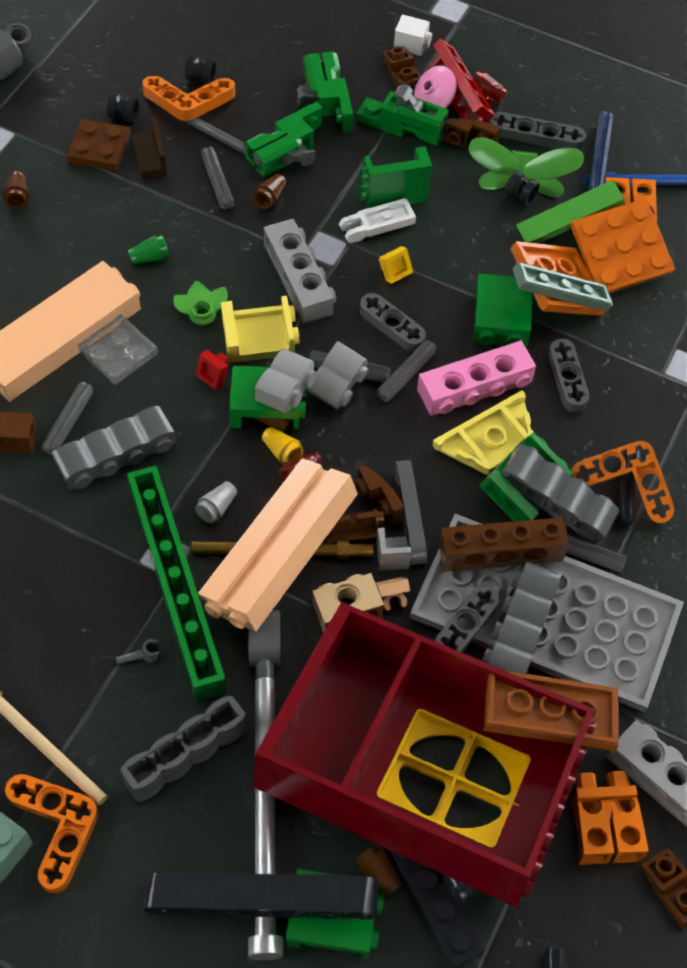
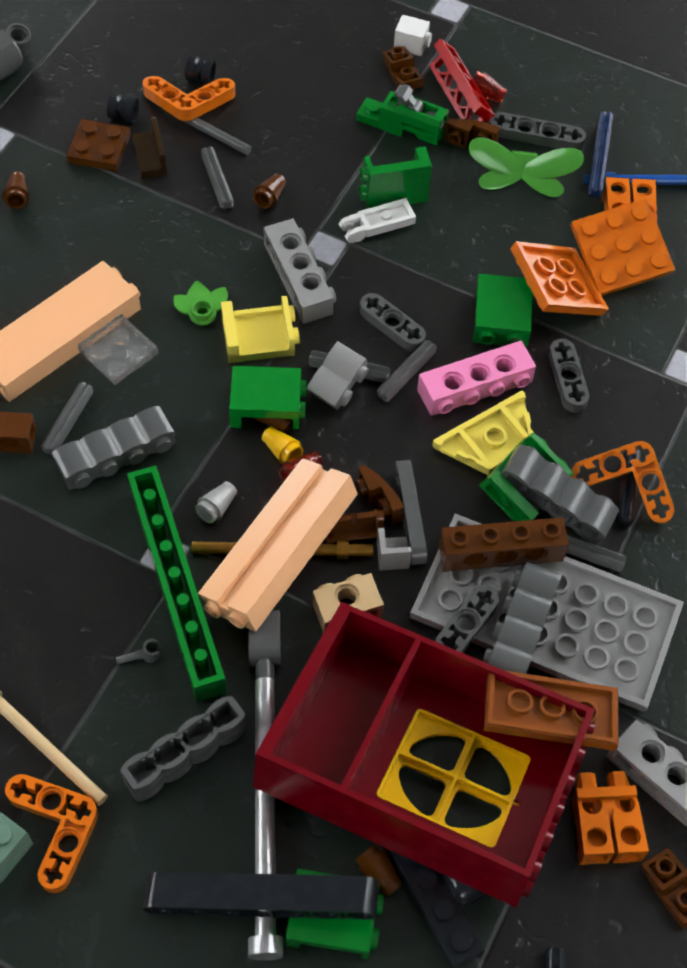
green cone [128,235,170,265] -> none
red tile [195,350,230,391] -> none
green plate [244,101,322,177] -> none
light grey brick [255,349,316,413] -> none
green plate [297,52,353,133] -> none
light nougat tile [375,577,410,611] -> none
yellow tile [378,246,413,284] -> none
bright pink dish [414,66,457,108] -> none
black wheel [504,171,540,206] -> none
sand green tile [512,262,613,311] -> none
bright green tile [516,180,625,244] -> none

